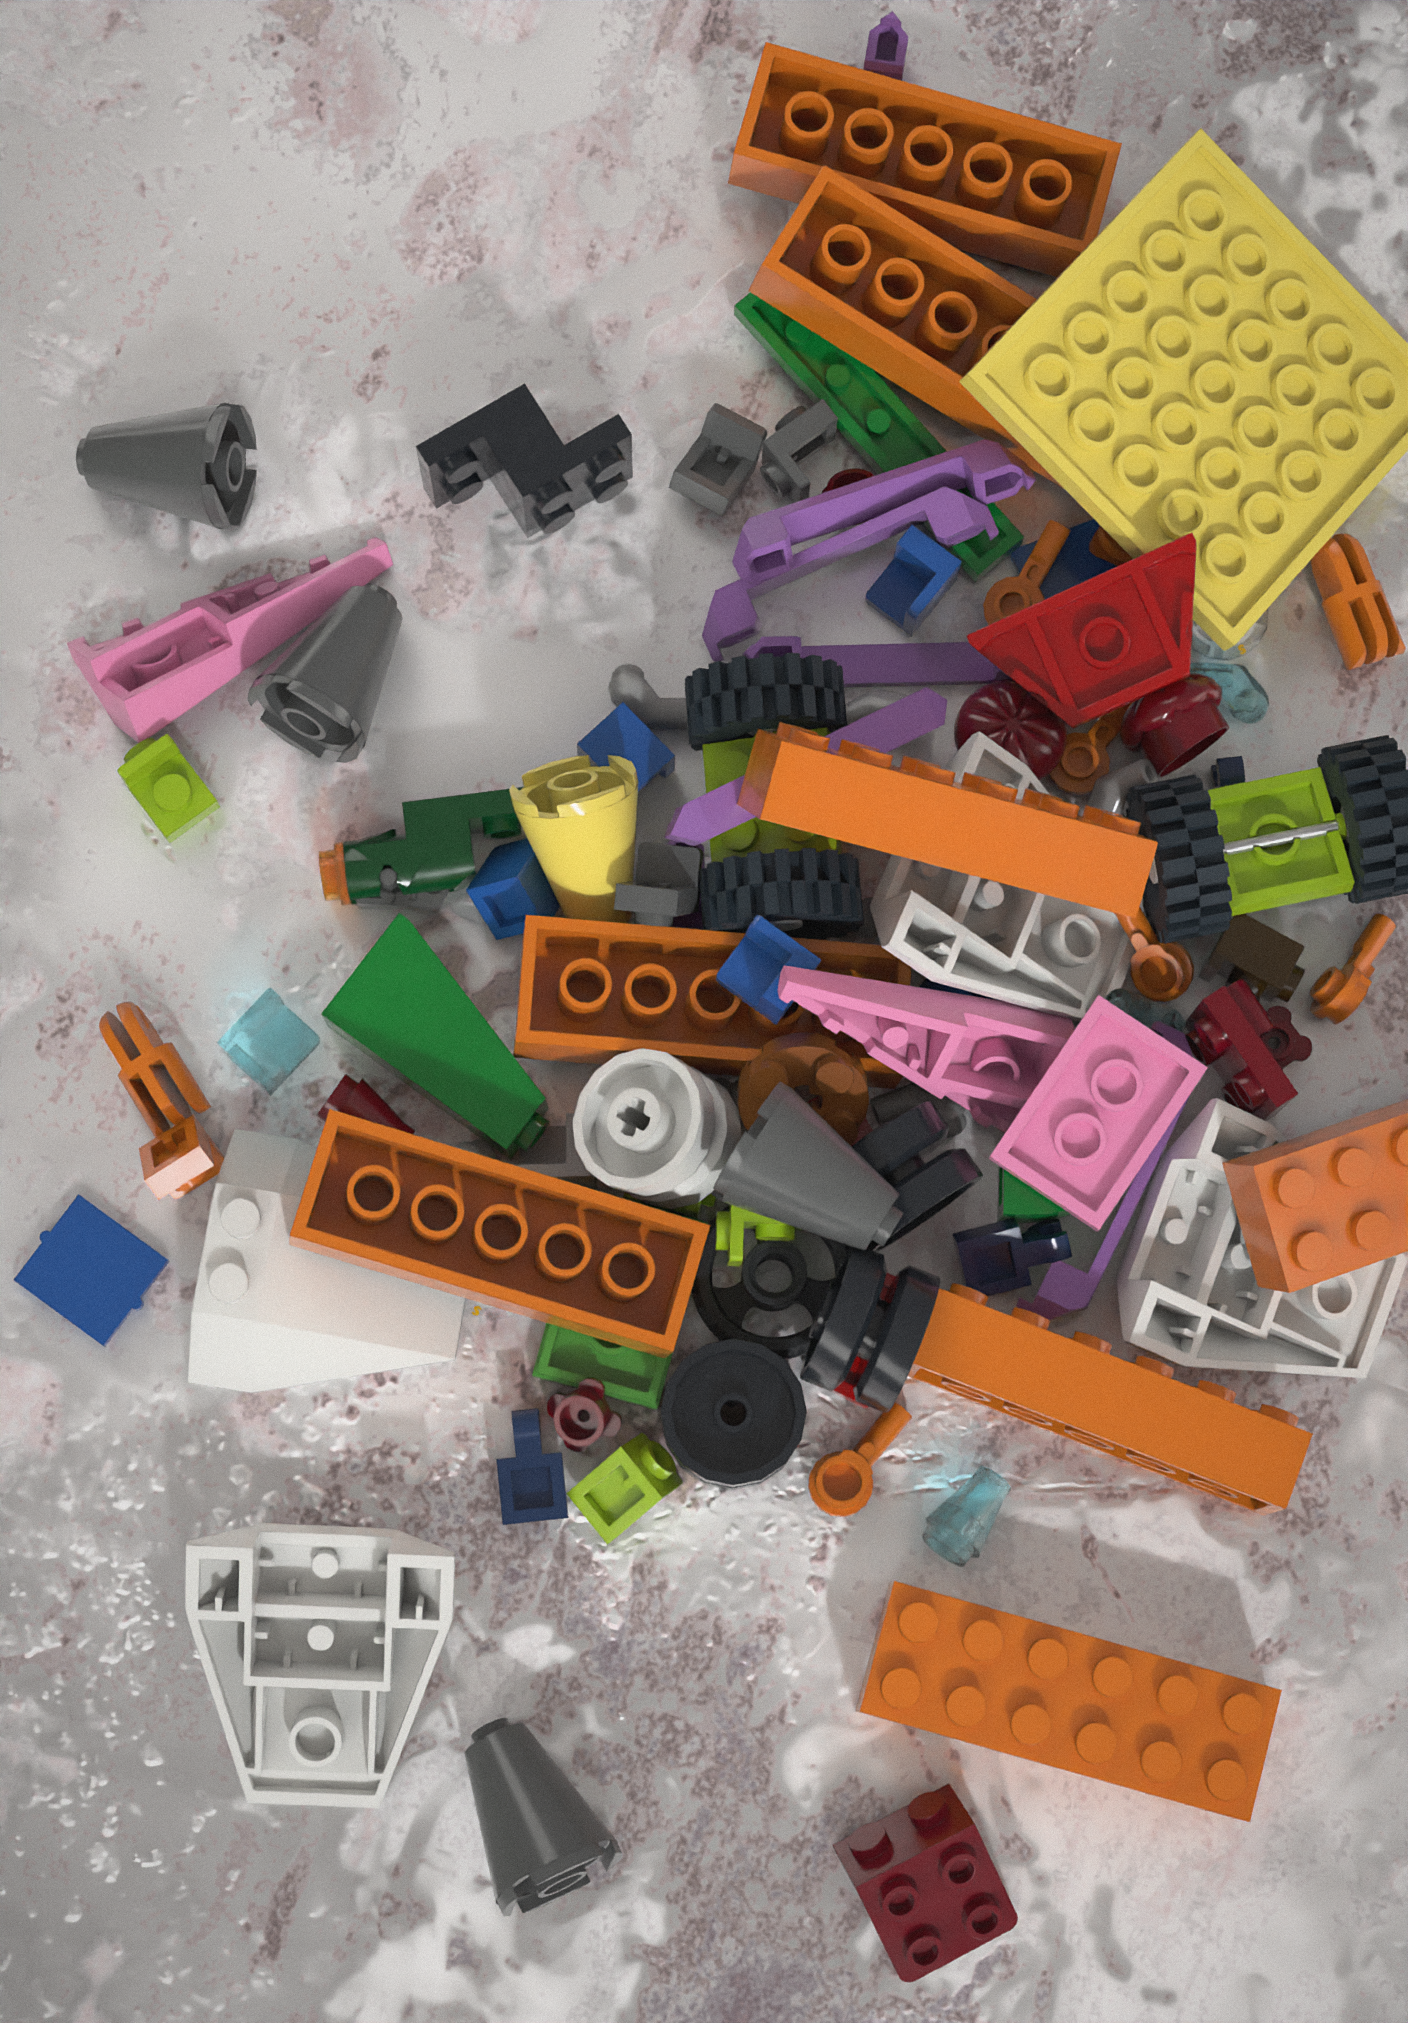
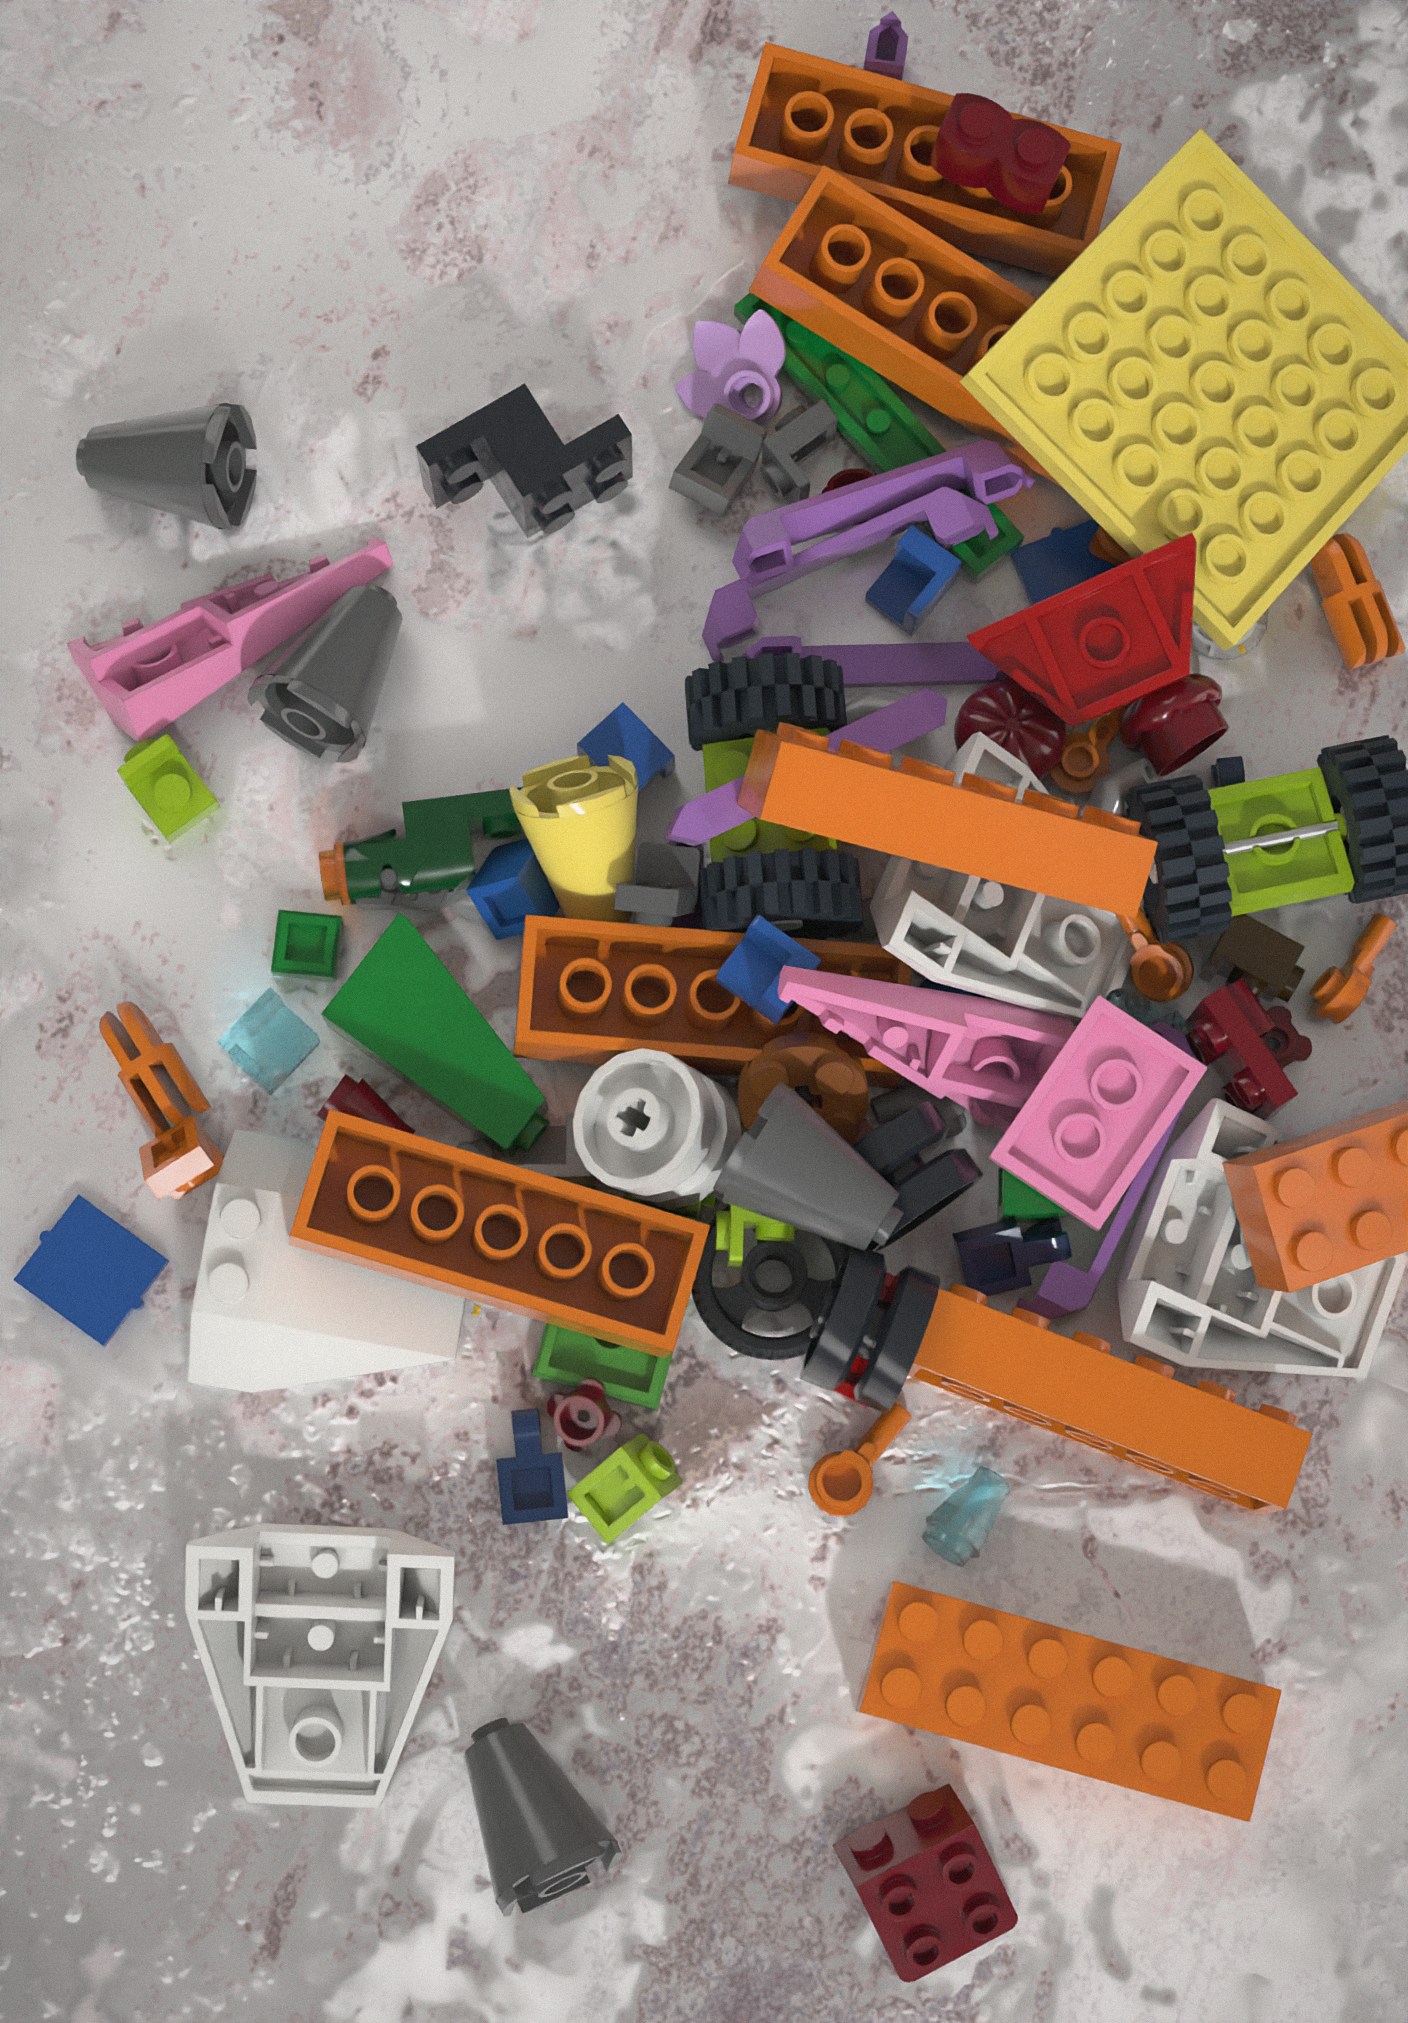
light grey arm [608,664,688,729] -> none
black wheel [661,1339,807,1490] -> none
orange plate [983,519,1071,625] -> none
clear light blue arm [1190,662,1269,724] -> none
none -> green tile [271,910,344,982]
none -> lavender plate [674,309,786,426]
none -> dark red brick [929,93,1071,214]

